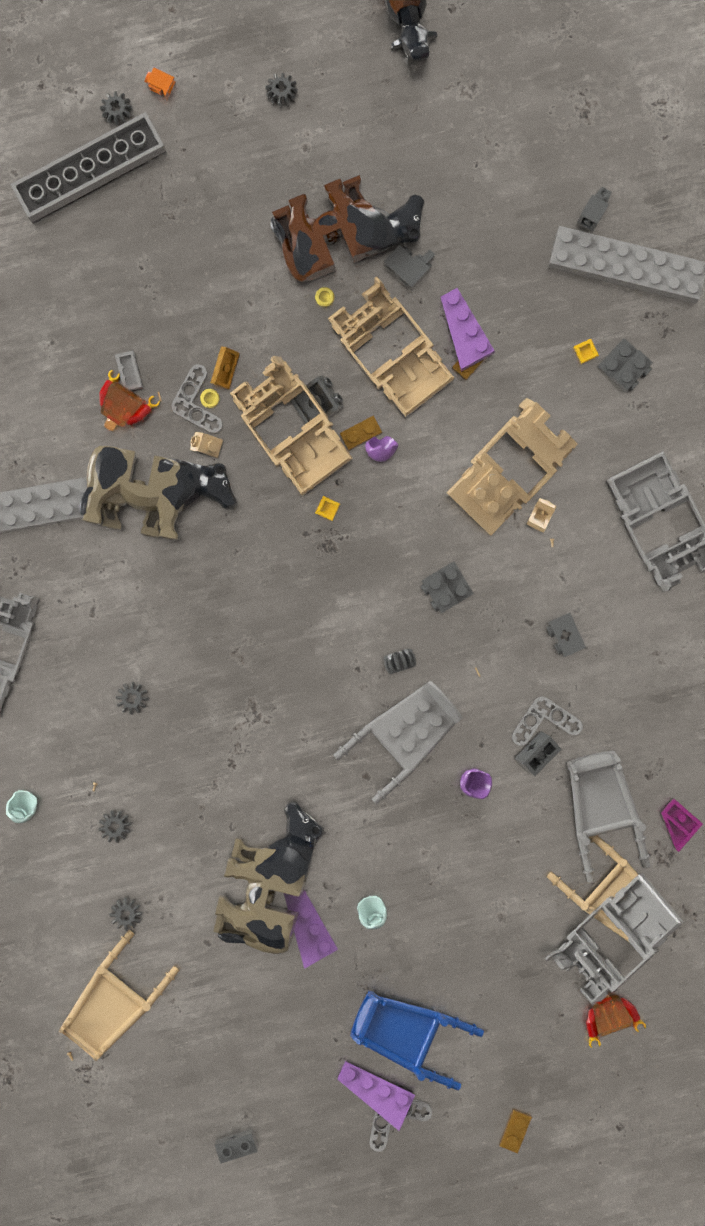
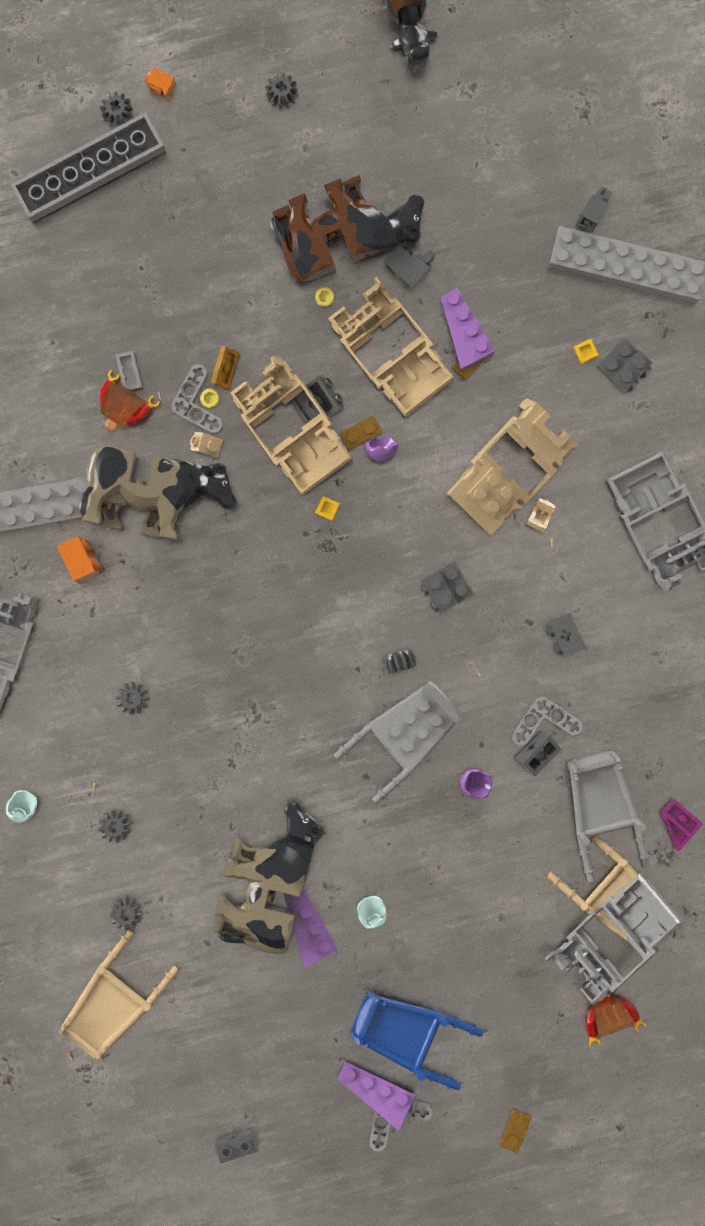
none -> orange brick [57,536,102,584]

